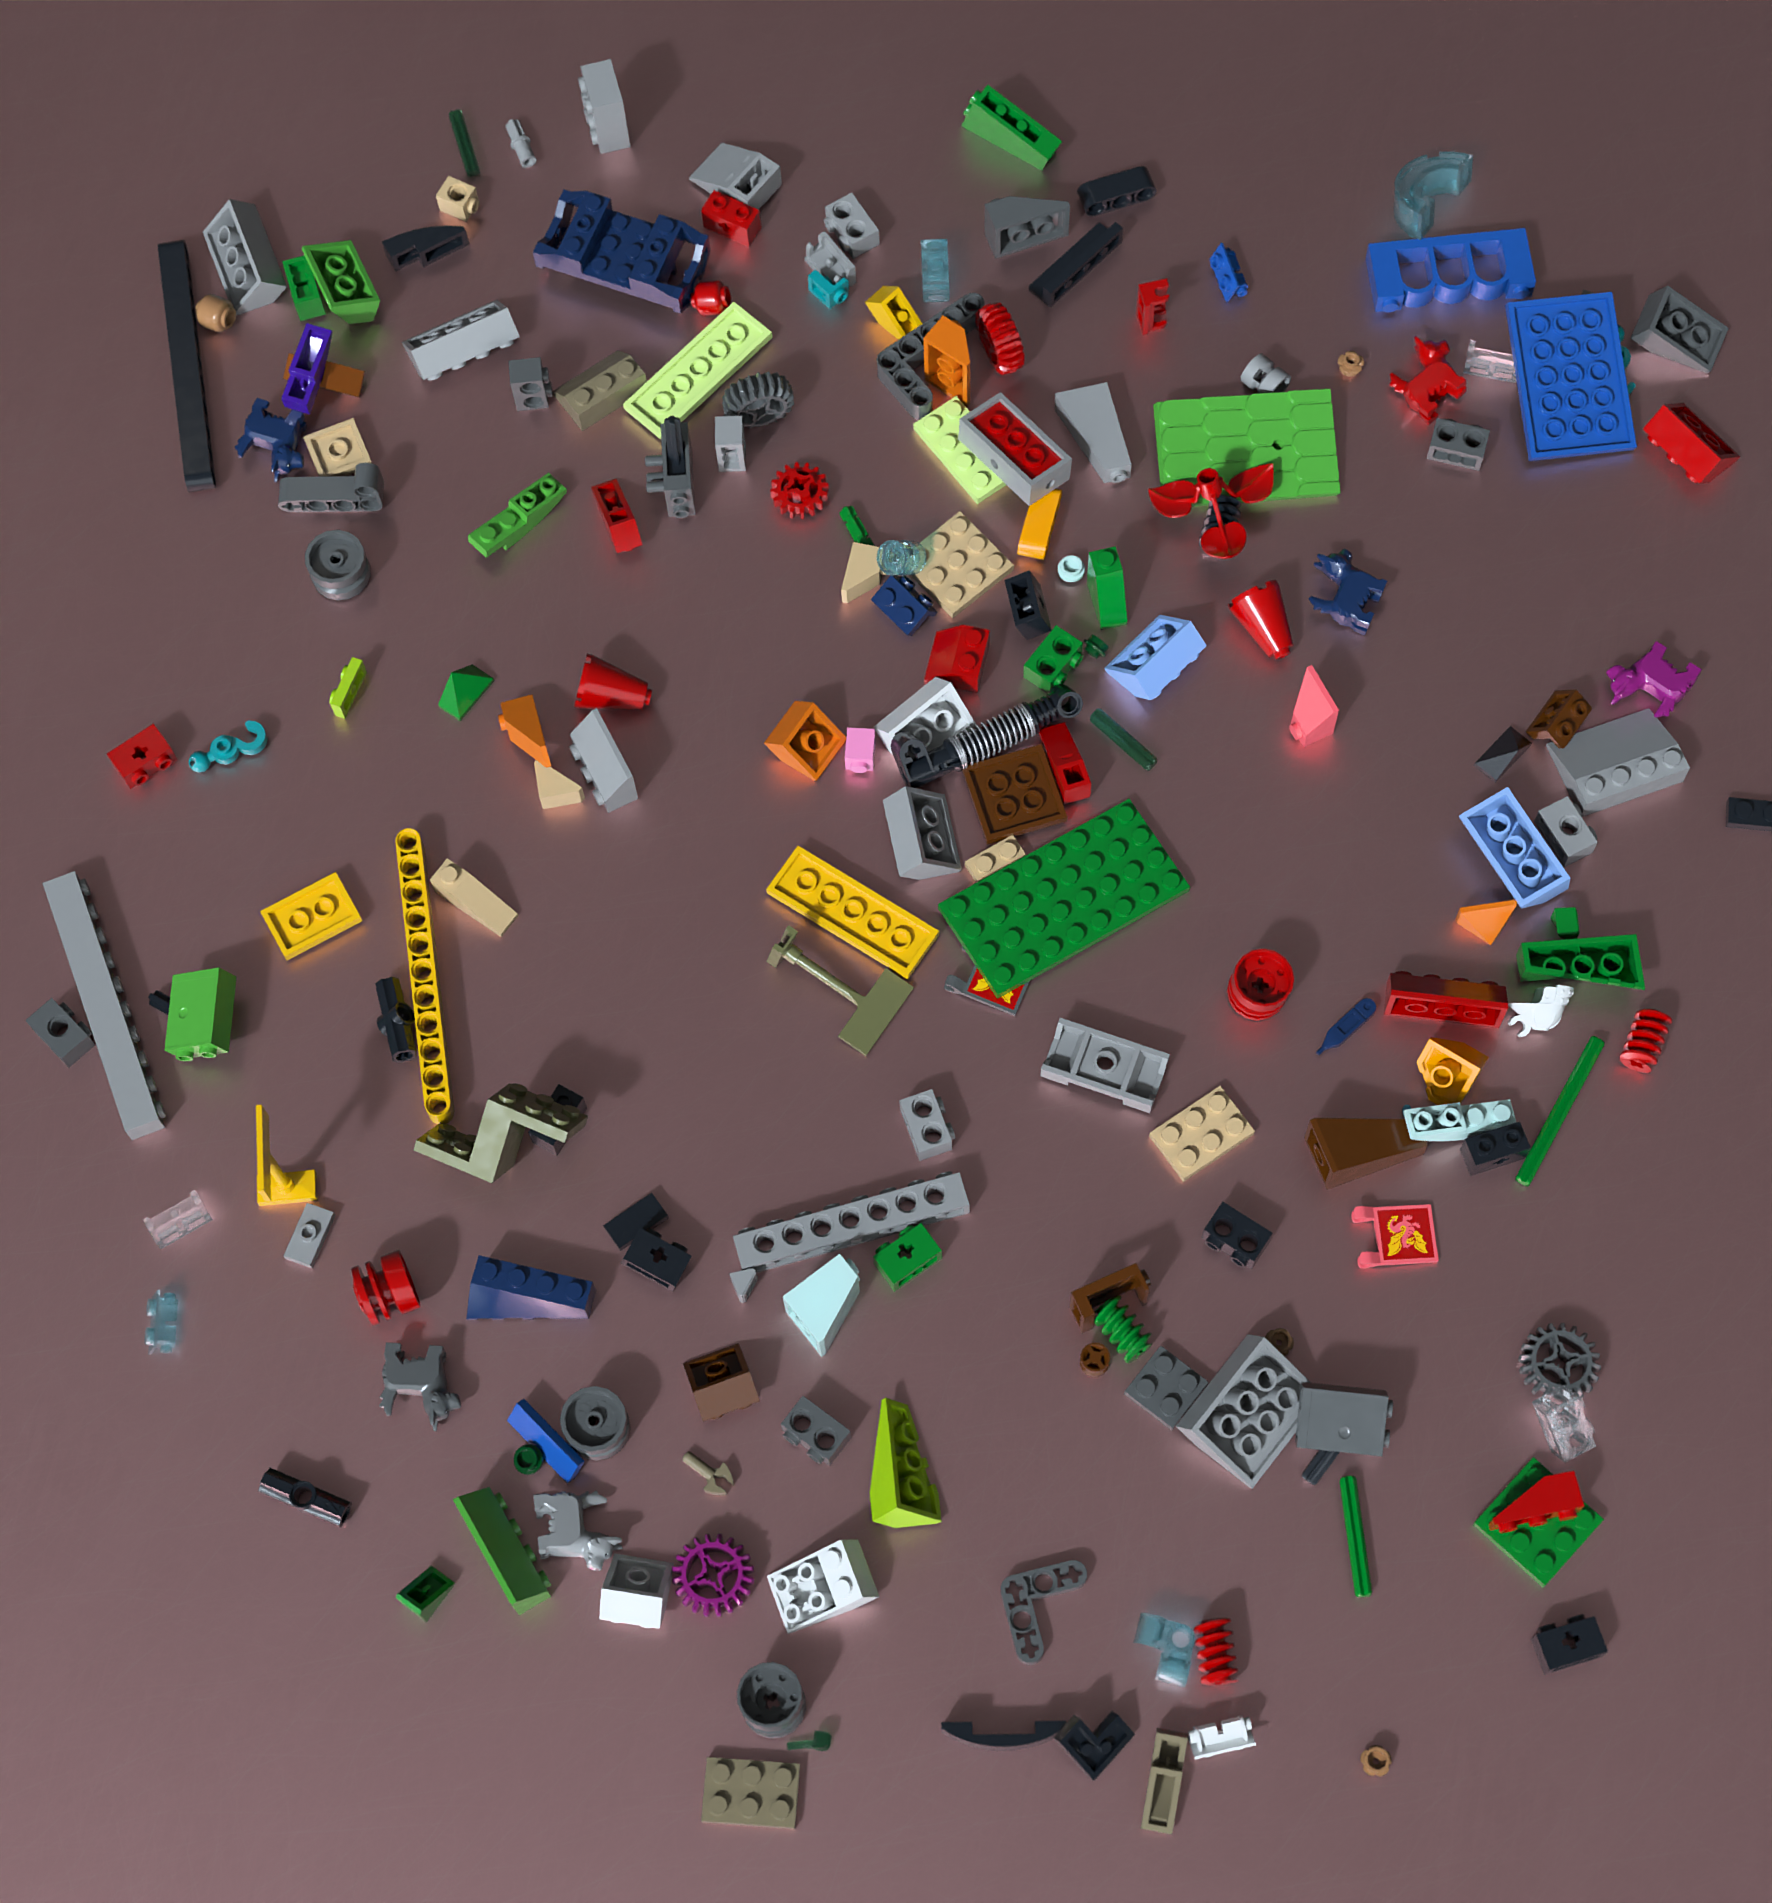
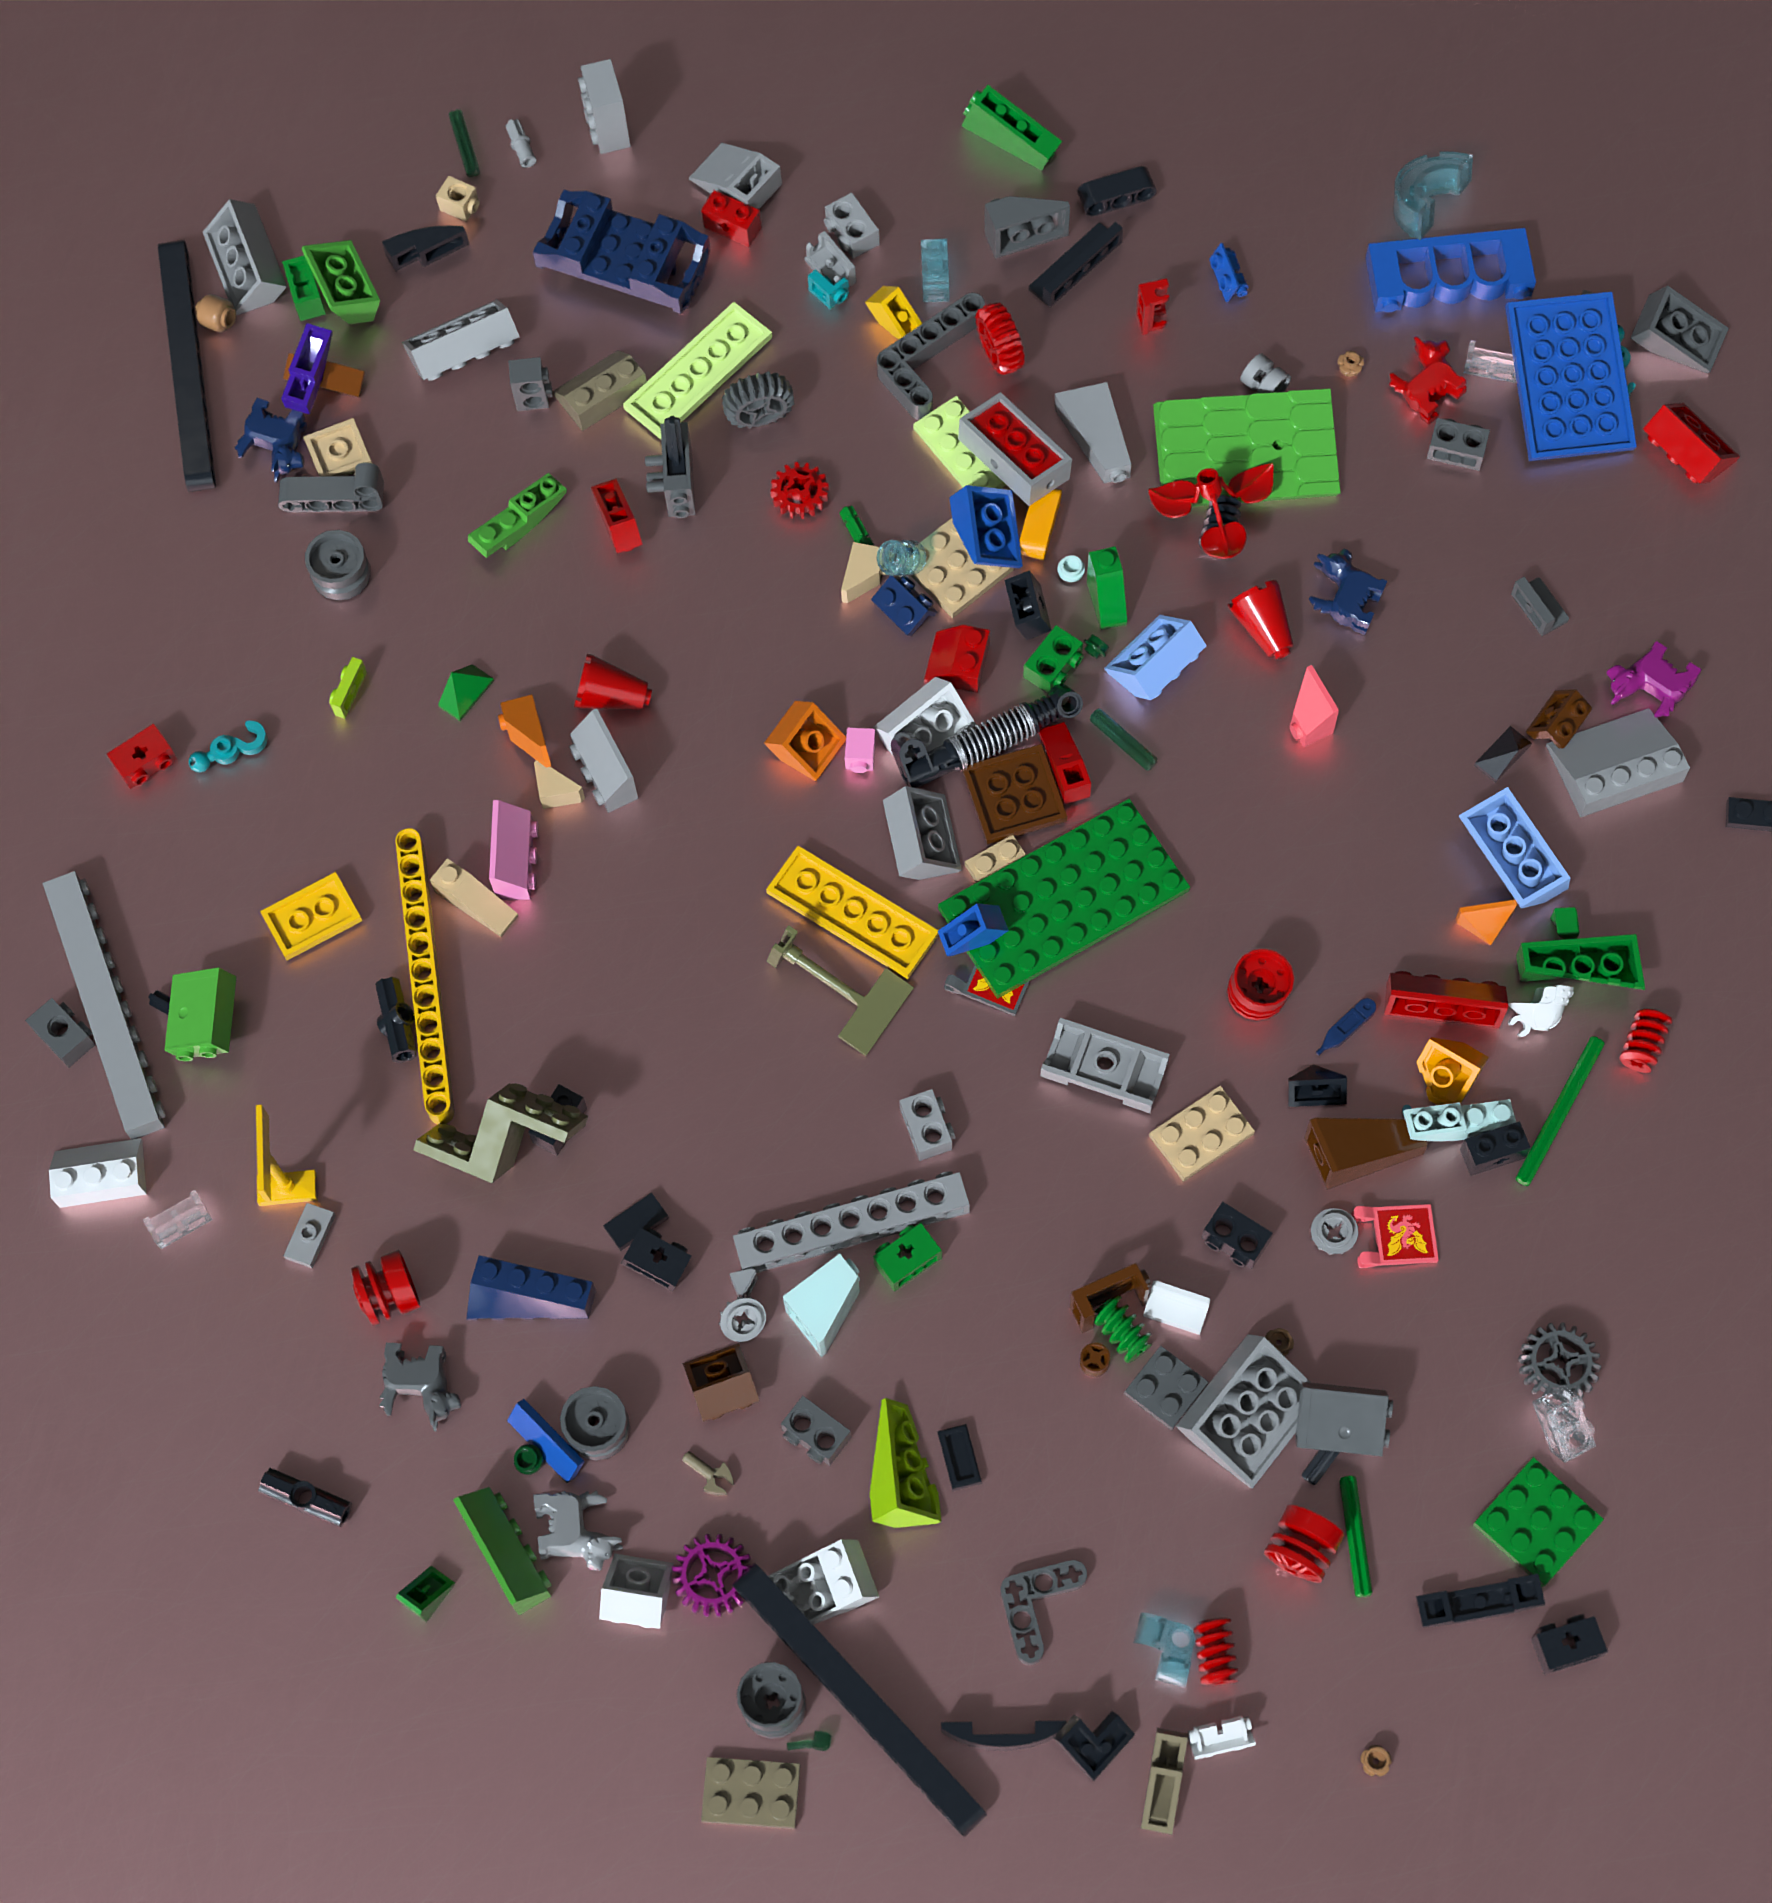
clear light blue hinge [144,1290,178,1354] -> none
red head [691,280,731,316] -> none
light grey brick [715,414,746,472] -> none
orange slope [924,316,970,407] -> none
red slope [1489,1470,1584,1533] -> none
light grey brick [1534,796,1598,867] -> none
none -> white slope [49,1138,147,1208]
none -> bright pink slope [489,800,538,900]
none -> light grey gear [719,1296,766,1342]
none -> black beam [732,1563,987,1837]
none -> black tile [937,1424,982,1491]
none -> blue slope [938,903,1009,956]
none -> blue slope [949,485,1023,568]
none -> white panel [1143,1280,1211,1335]
none -> red wheel [1264,1505,1345,1583]
none -> black slope [1288,1064,1347,1107]
none -> light grey gear [1311,1208,1358,1255]
none -> black slope [1416,1574,1545,1628]
none -> dark grey panel [1511,576,1569,636]

